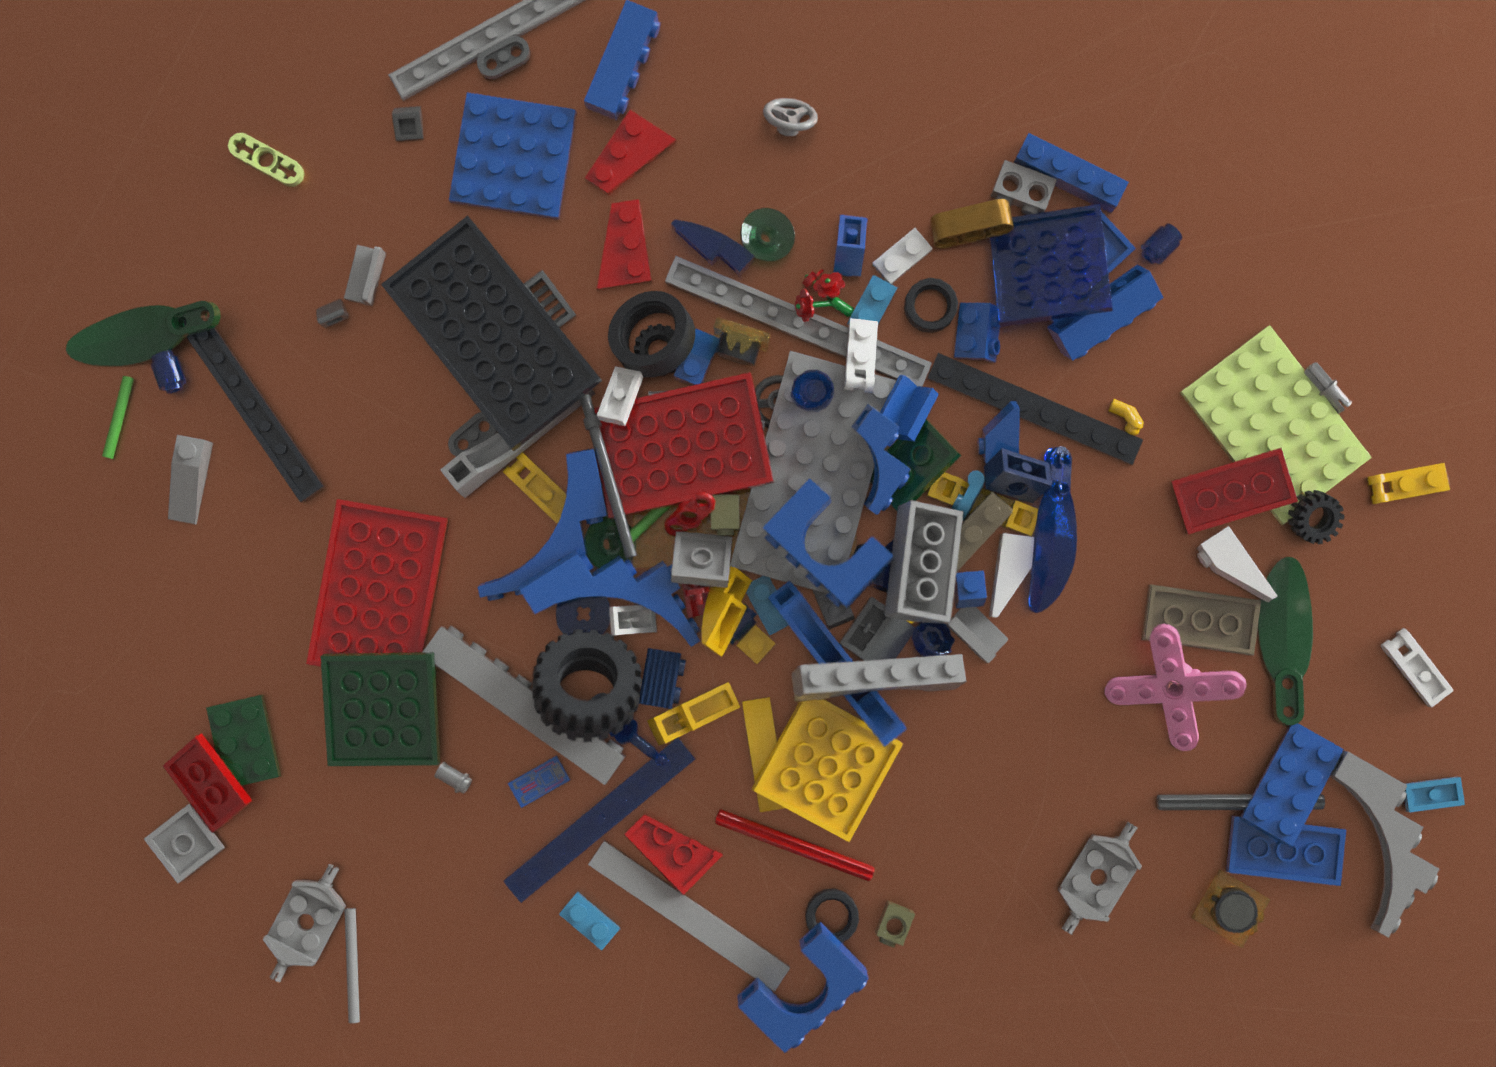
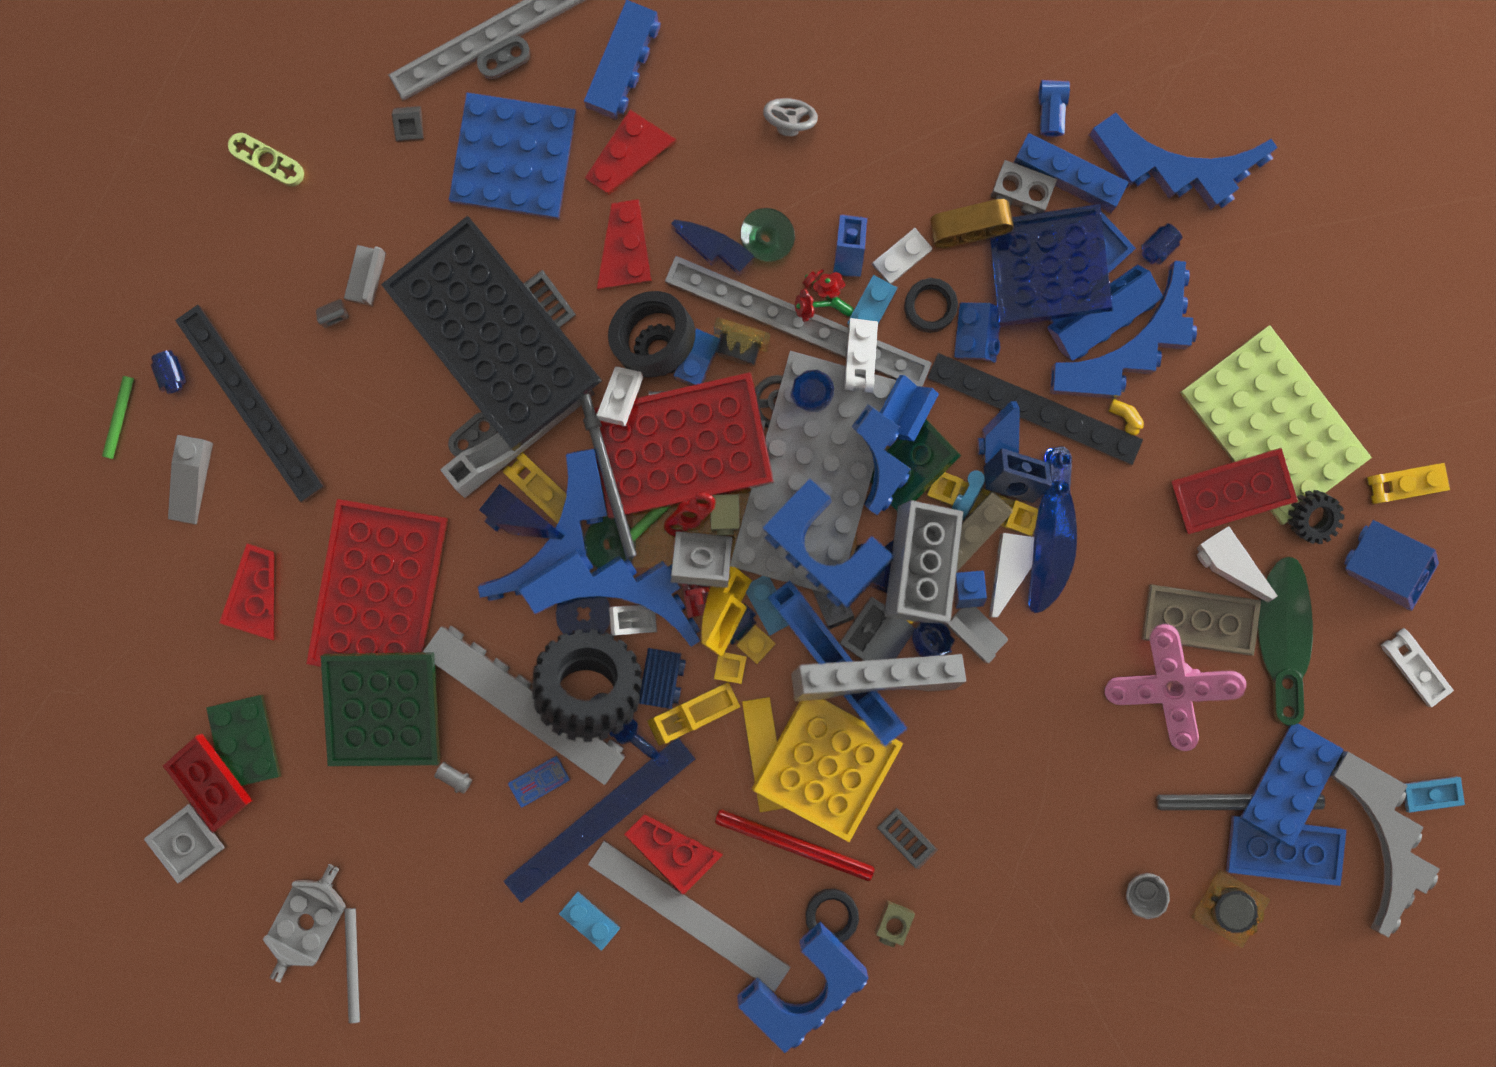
dark green plant [66,301,221,366] -> none
light grey plate [1058,822,1142,935] -> none
light grey axle [1304,362,1352,413] -> none
none -> red wing [219,543,274,641]
none -> clear blue slope [479,484,565,540]
none -> yellow plate [714,652,747,684]
none -> dark grey slope [877,808,938,869]
none -> blue piece [1039,80,1070,137]
none -> blue arch [1050,261,1197,399]
none -> blue arch [1089,112,1278,210]
none -> light grey hair [1126,873,1170,919]
none -> blue slope [1344,520,1439,611]

